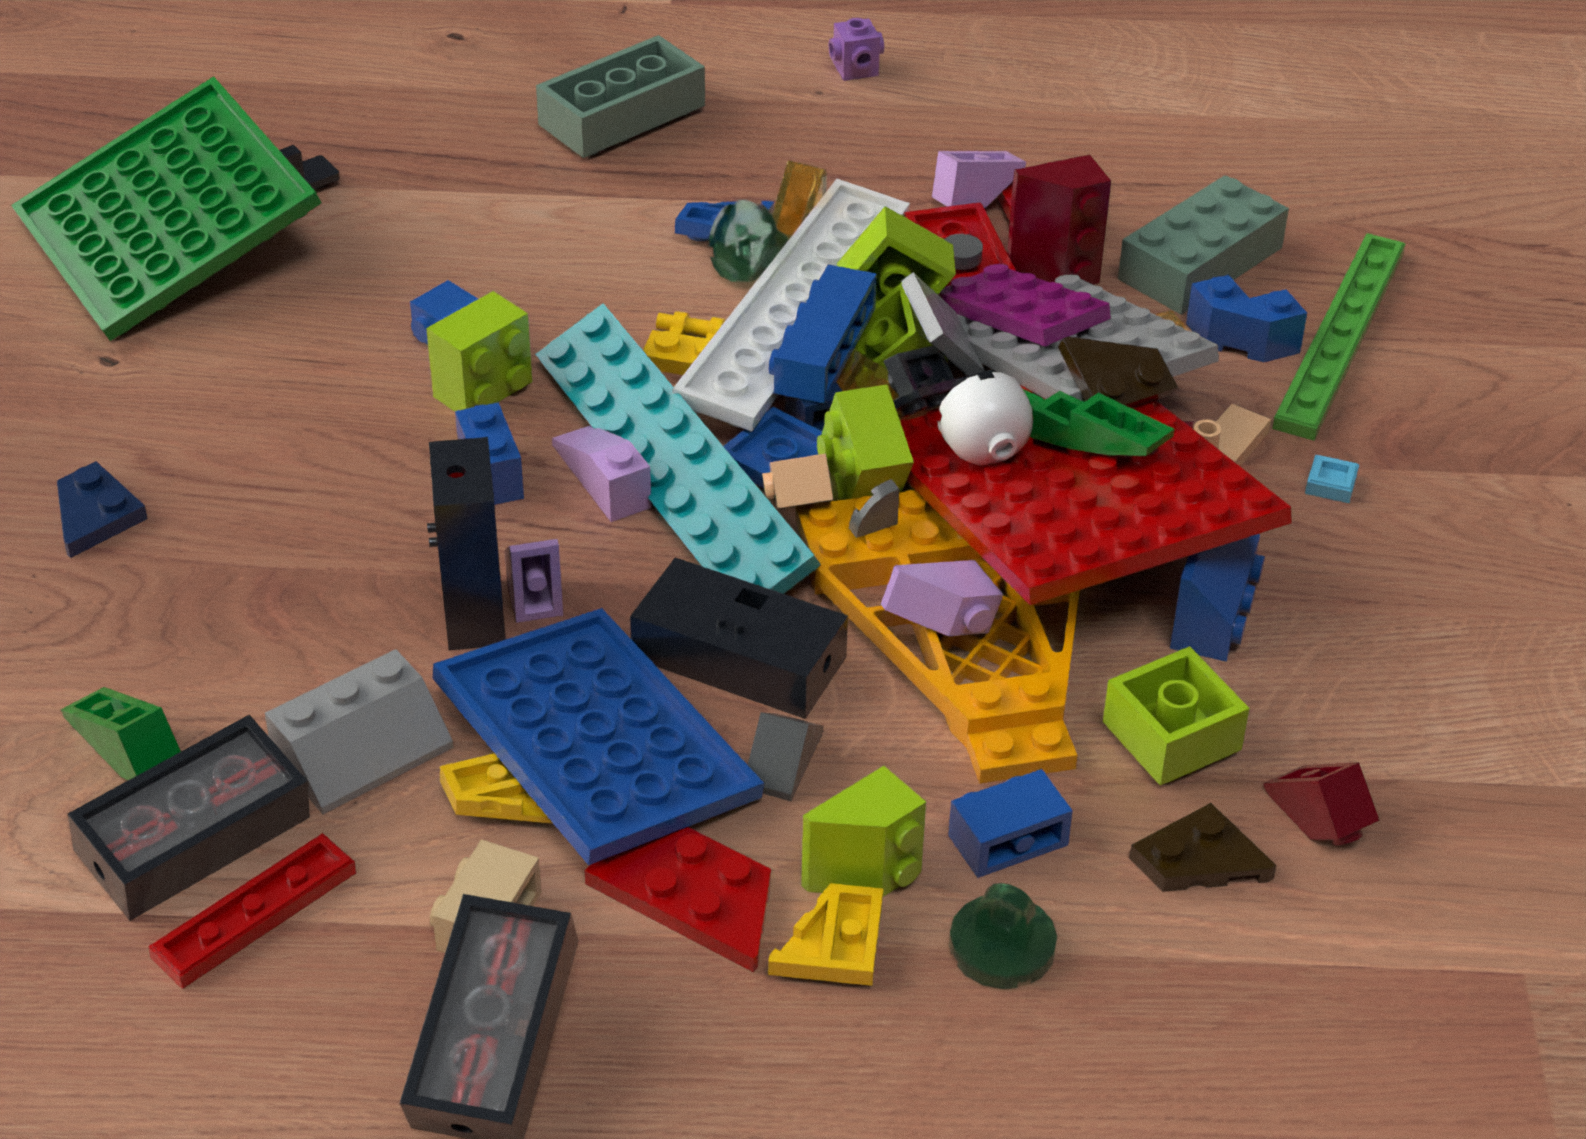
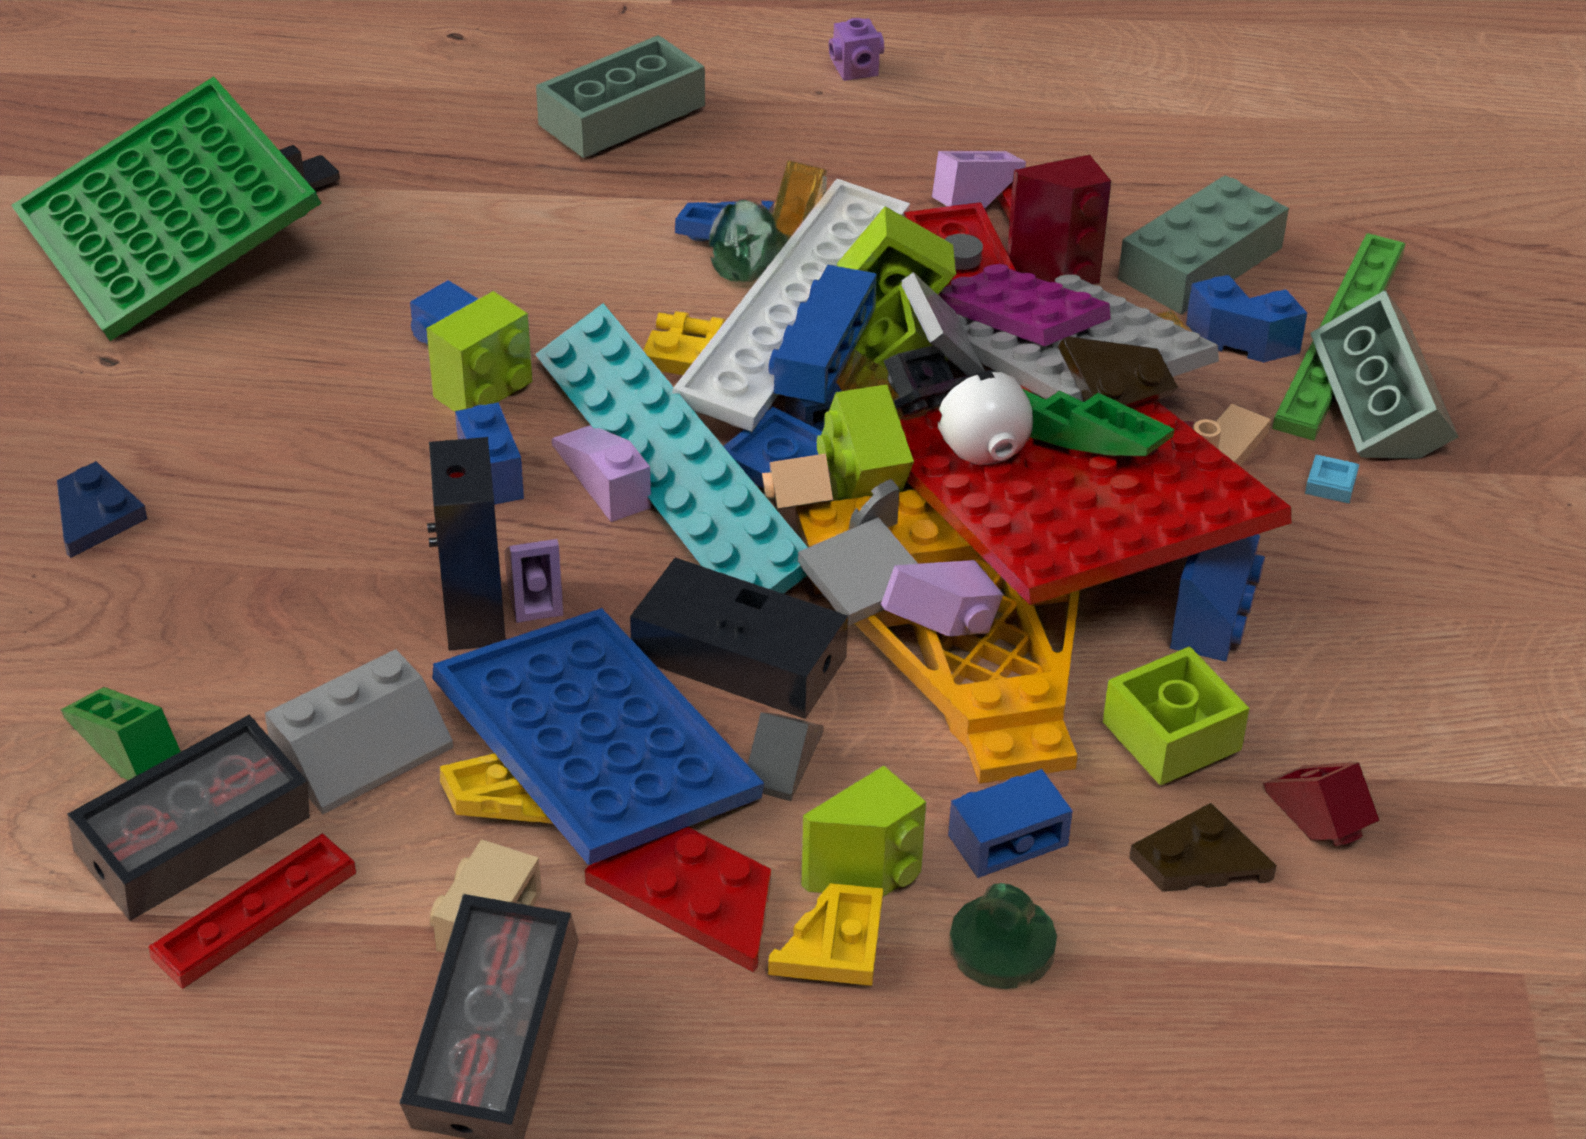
none -> light grey tile [798,517,918,626]
none -> sand green slope [1310,290,1459,459]

